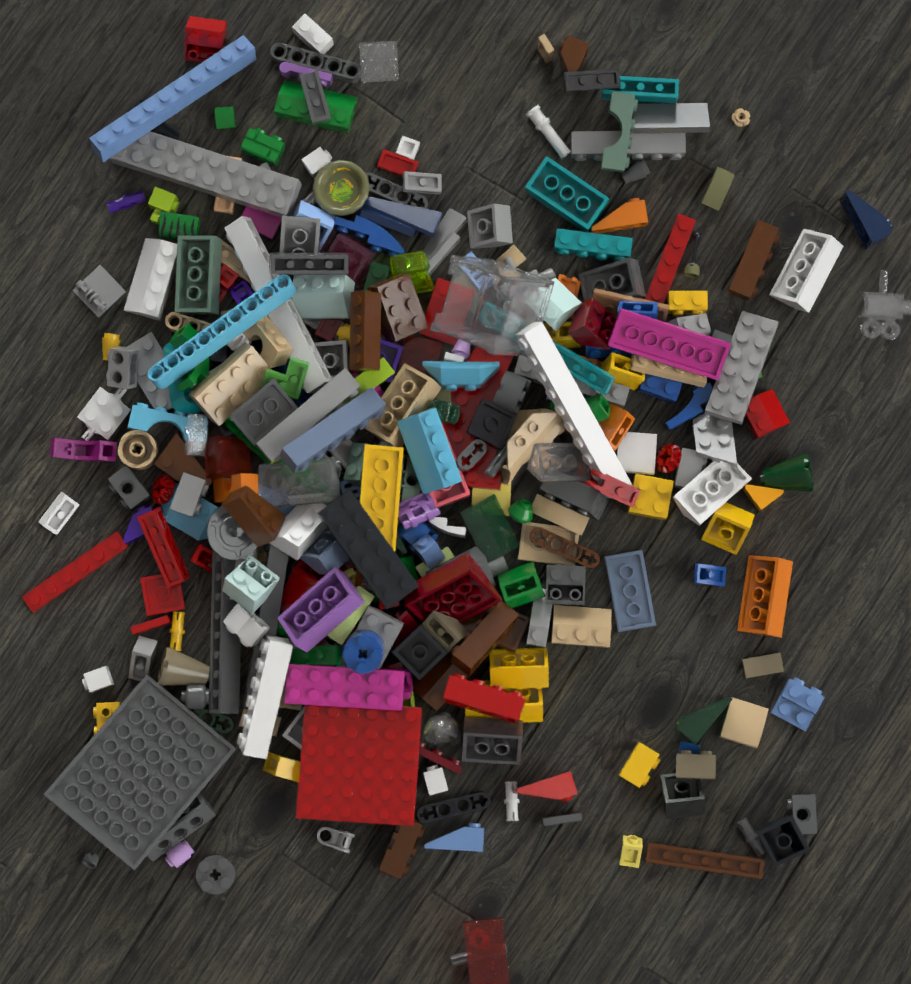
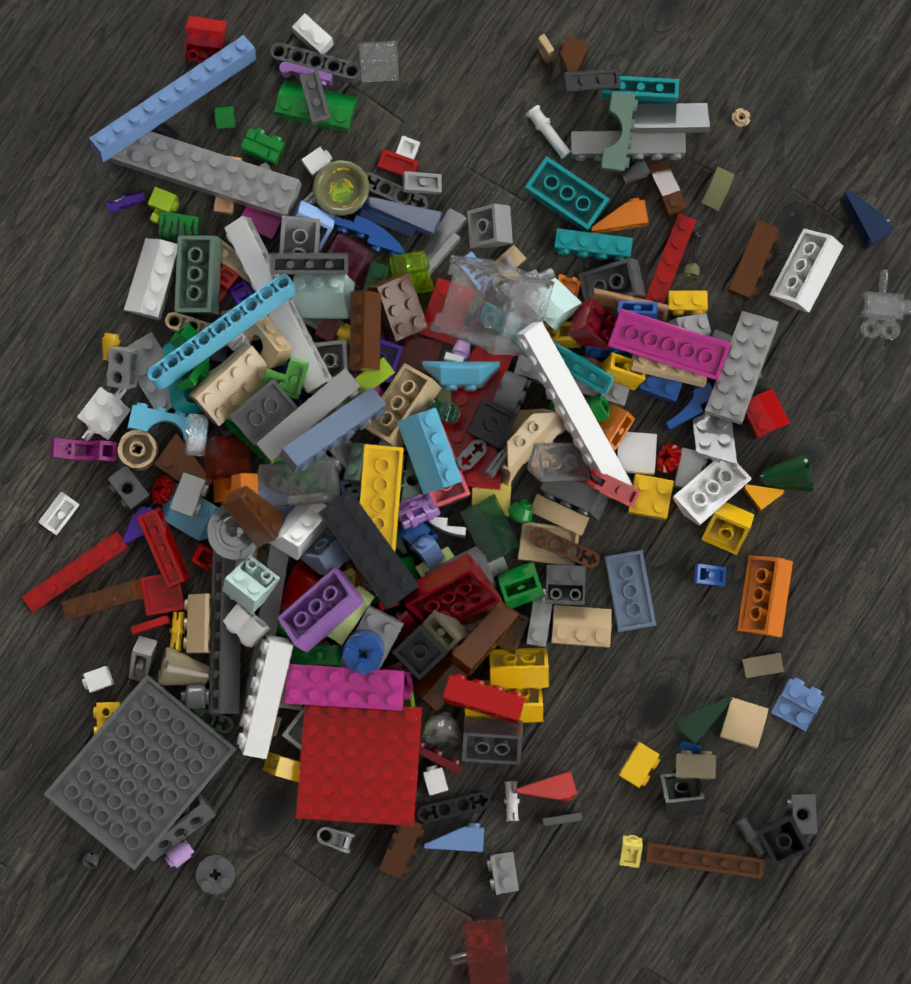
light grey hinge [72,265,126,318] -> none
none -> reddish brown brick [61,580,145,621]
none -> tan slope [183,594,212,654]
none -> light grey bracket [487,852,519,895]
none -> reddish brown slope [648,159,687,219]

